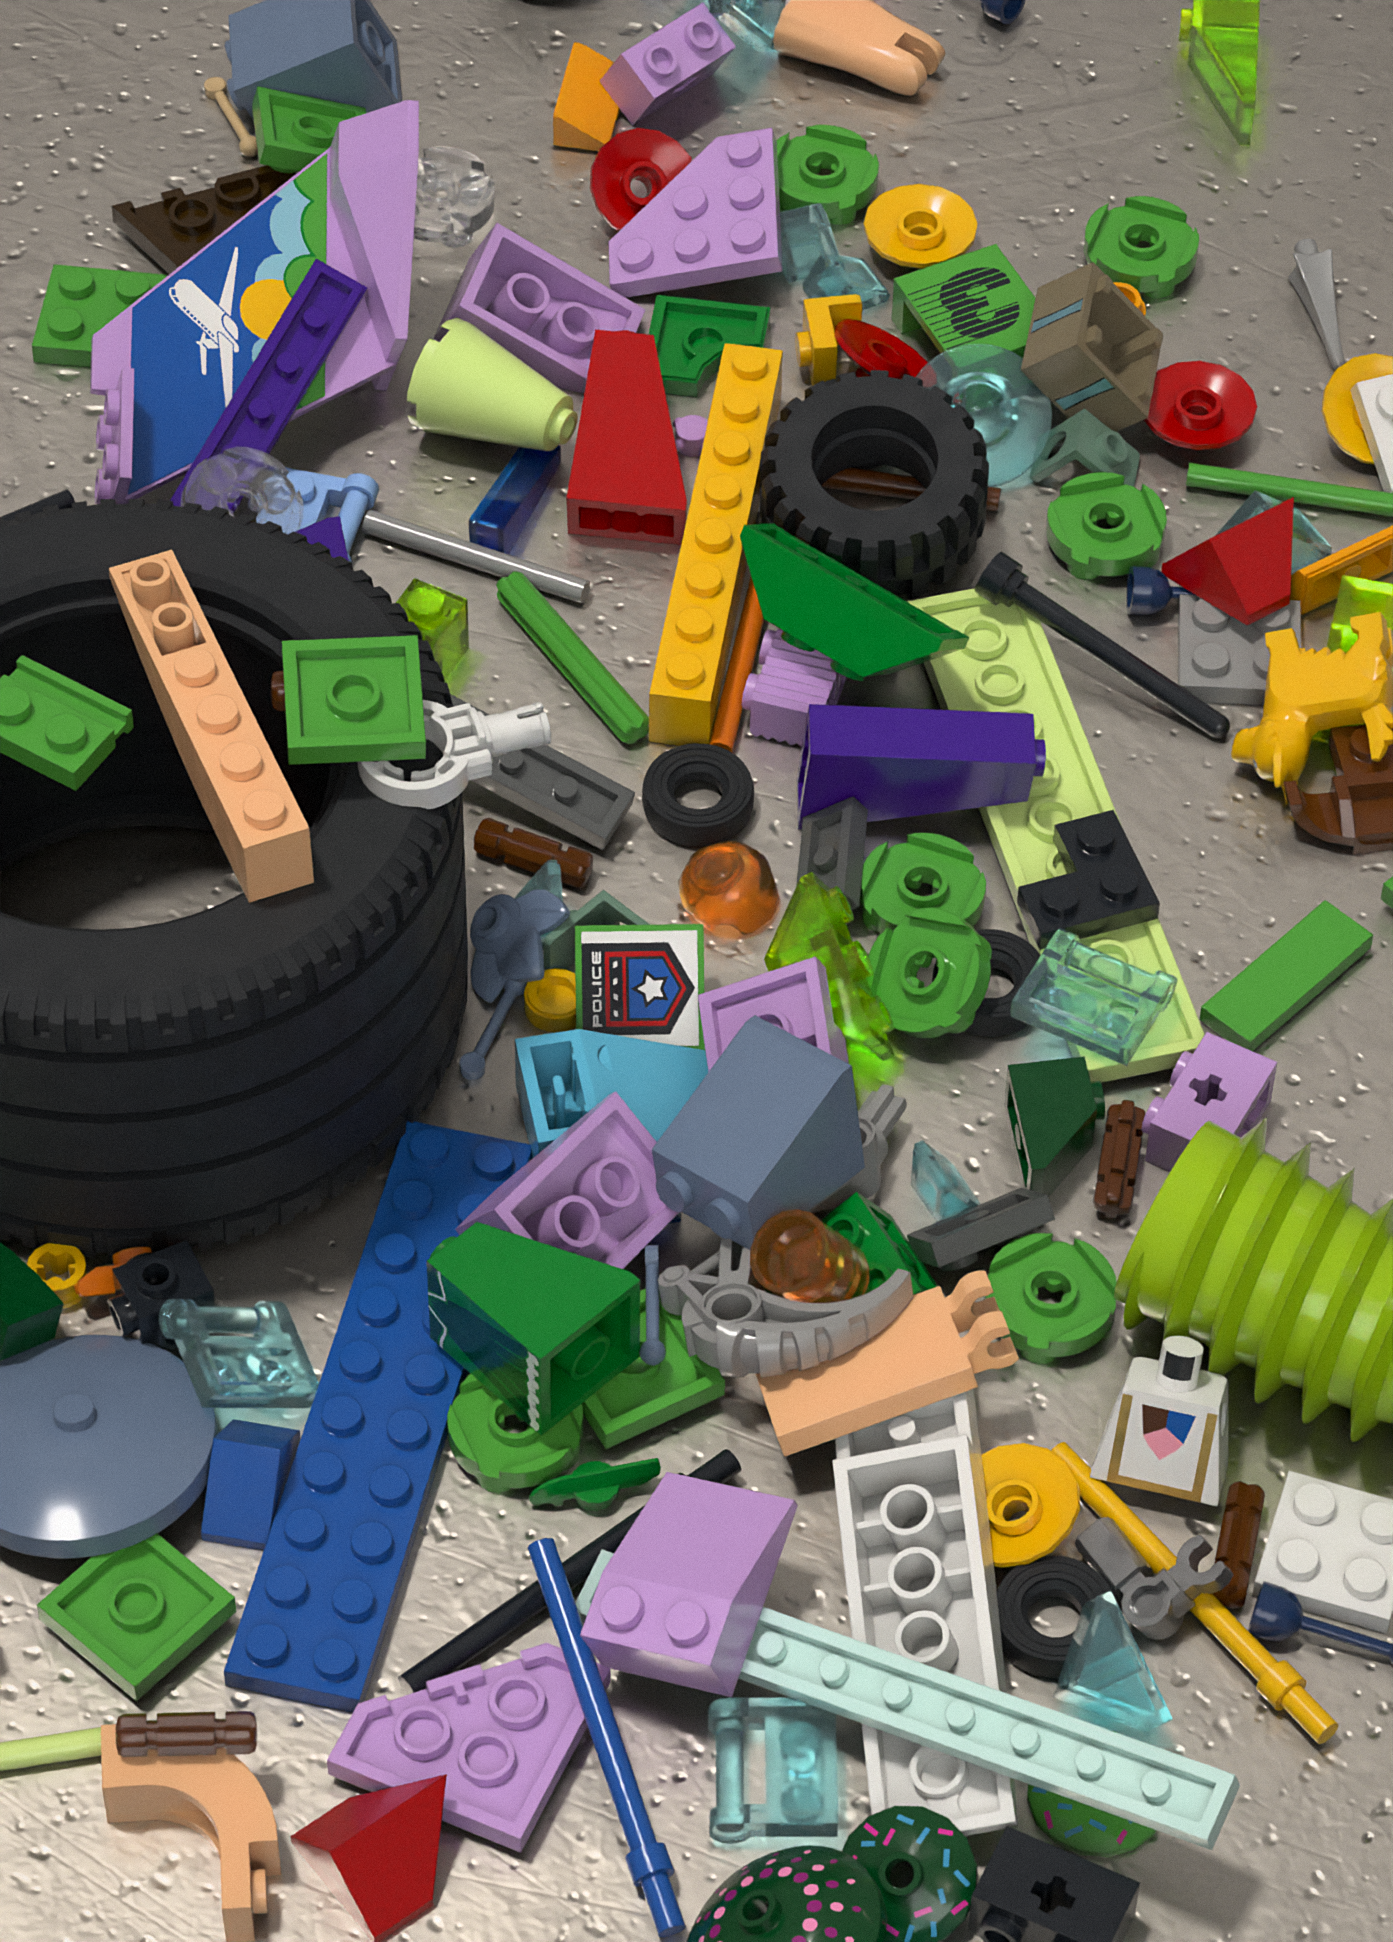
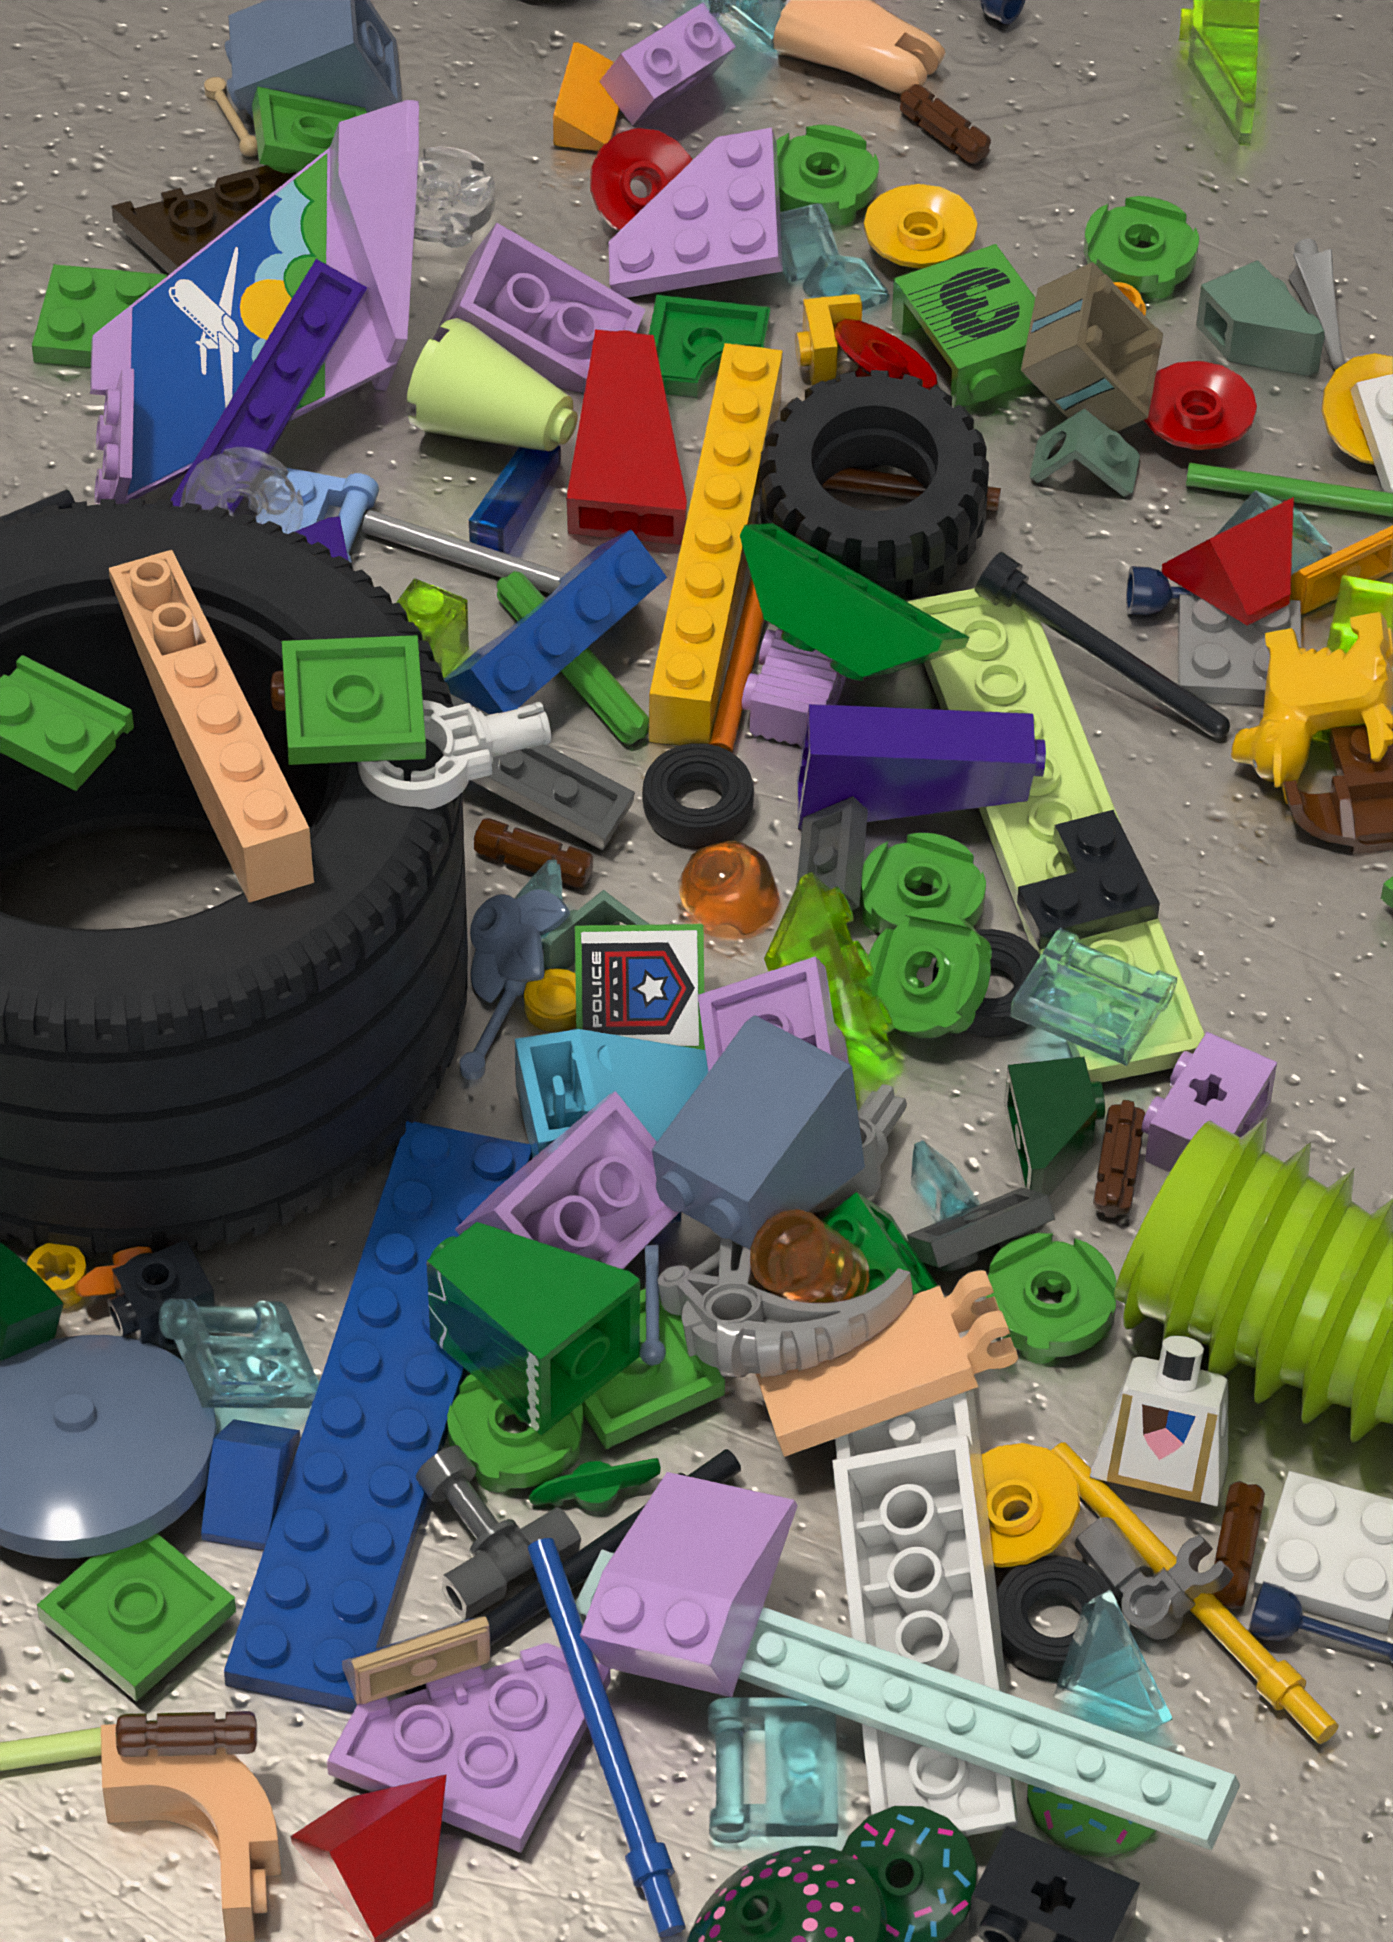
lavender piece [673,415,708,457] -> none
clear light blue piece [916,344,1052,487] -> none
bright green plate [1046,472,1167,580] -> none
bright green tile [1199,900,1373,1051] -> none
none -> tan slope [342,1616,490,1705]
none -> dark grey bar [416,1445,582,1620]
none -> blue arch [444,530,668,715]
none -> reddish brown axle [899,84,991,164]
none -> sand green slope [1196,260,1325,376]

